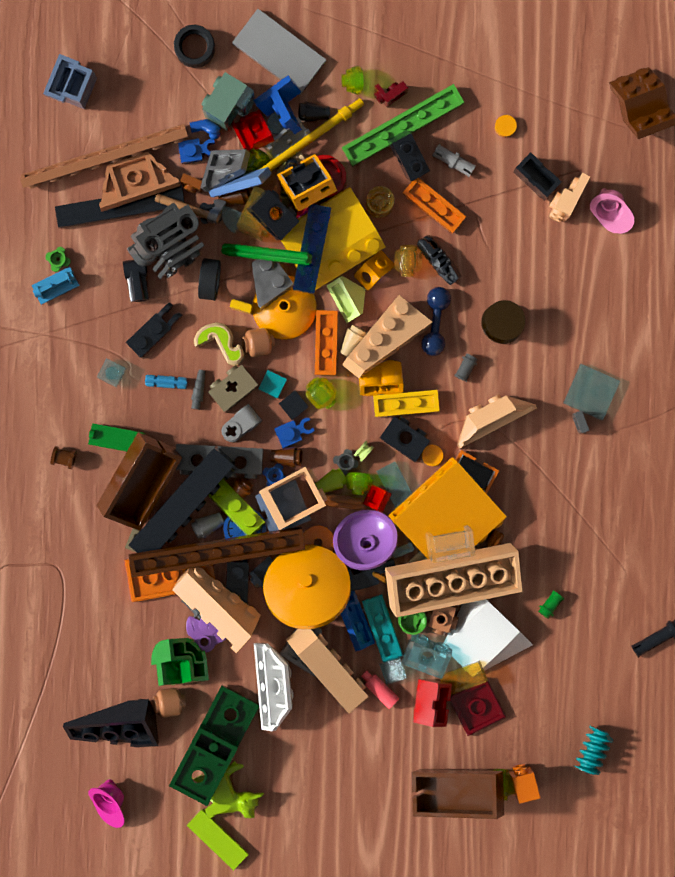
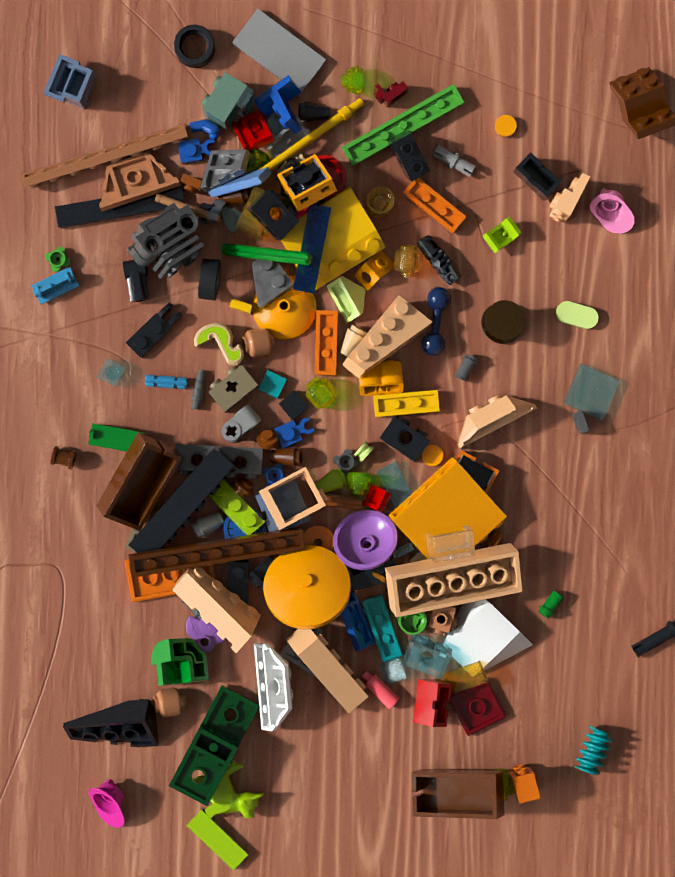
none -> dark orange plate [256,430,278,450]
none -> lime bracket [483,217,522,253]
none -> yellowish green tile [555,301,598,329]

